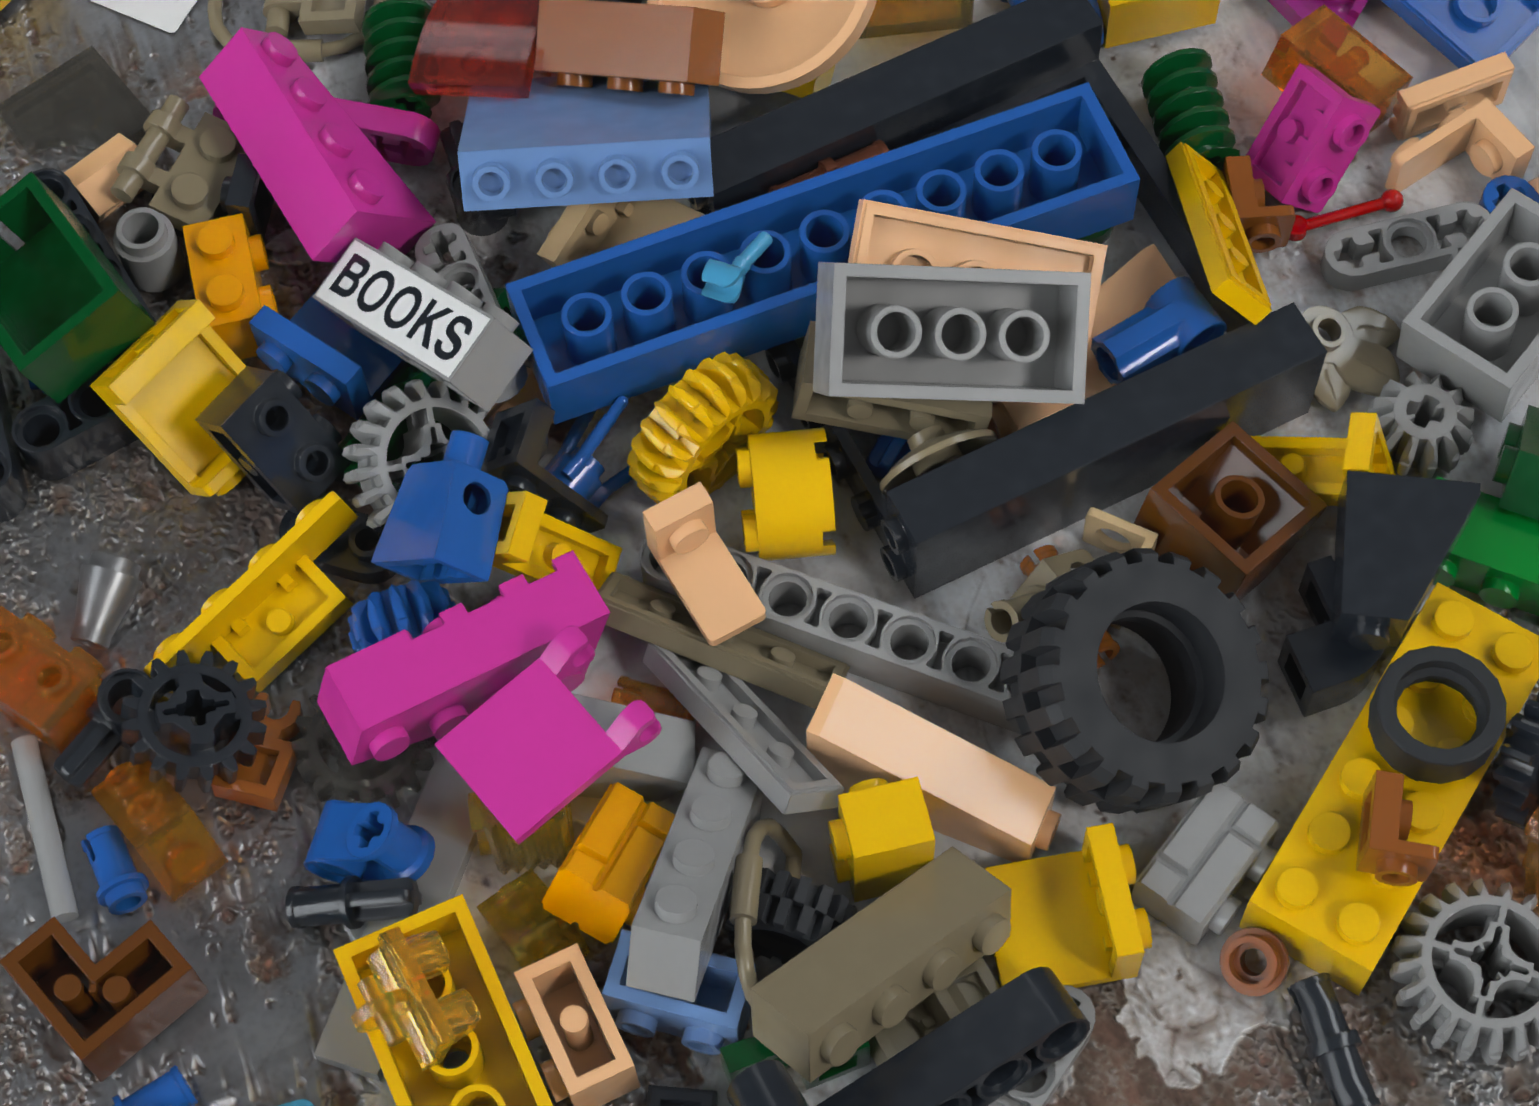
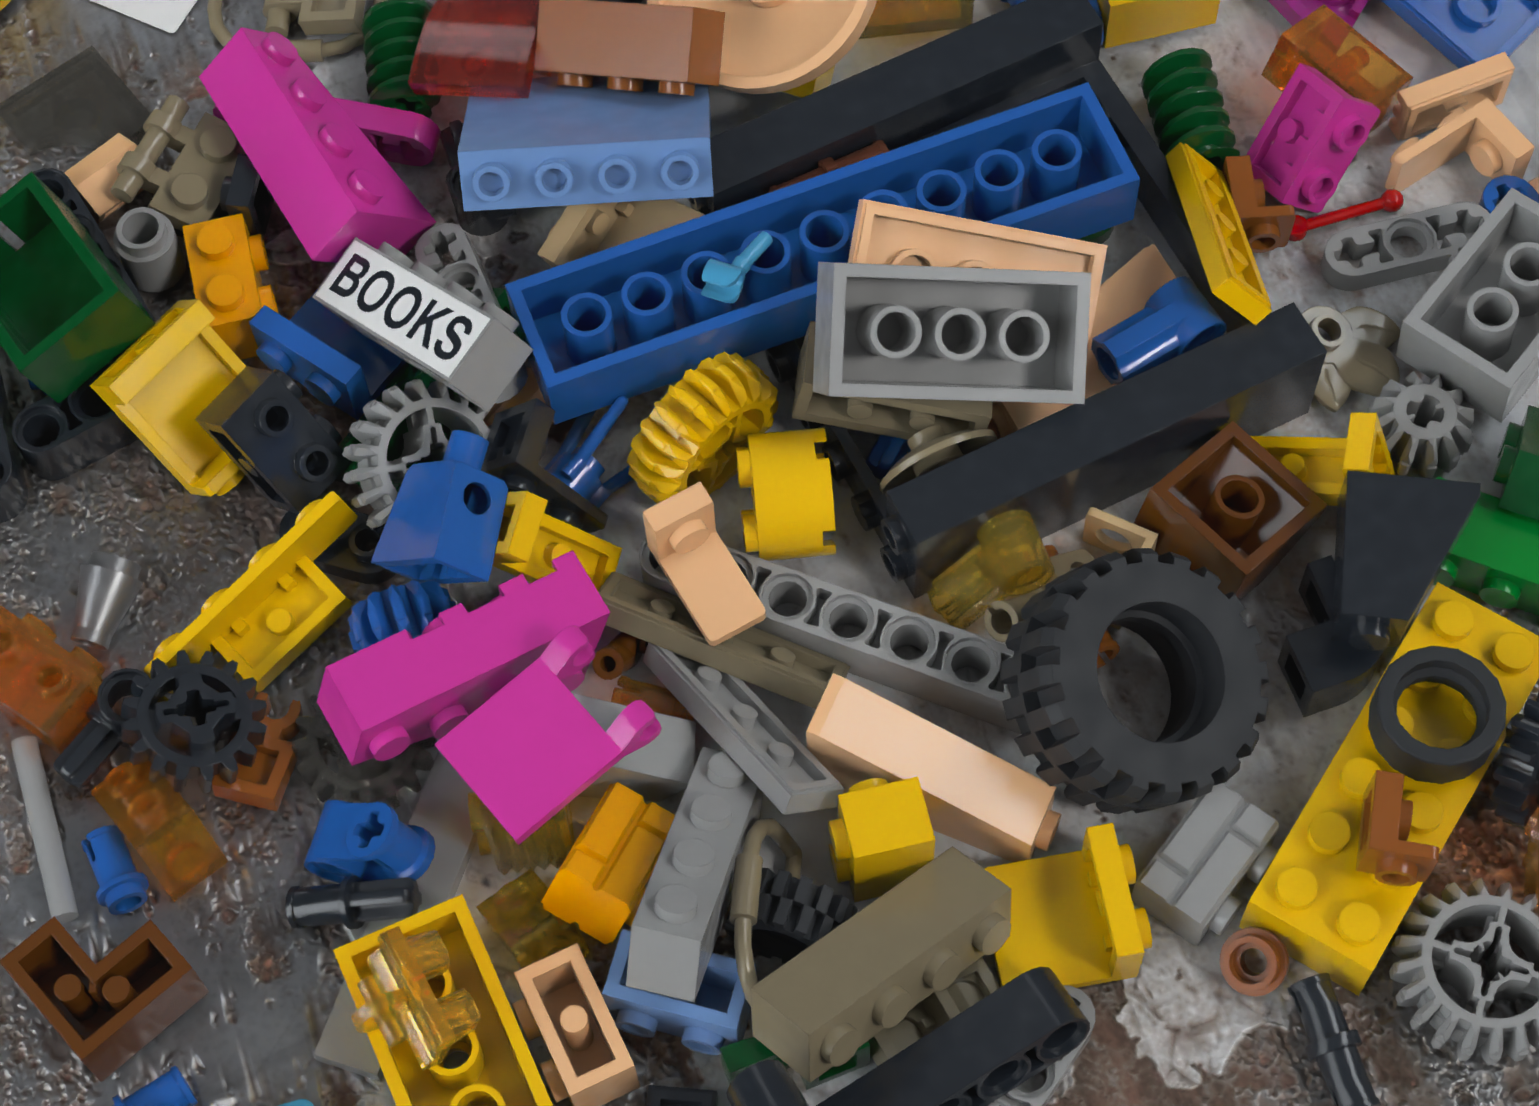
none -> reddish brown arm [592,631,648,680]
none -> clear yellow piece [927,510,1055,629]

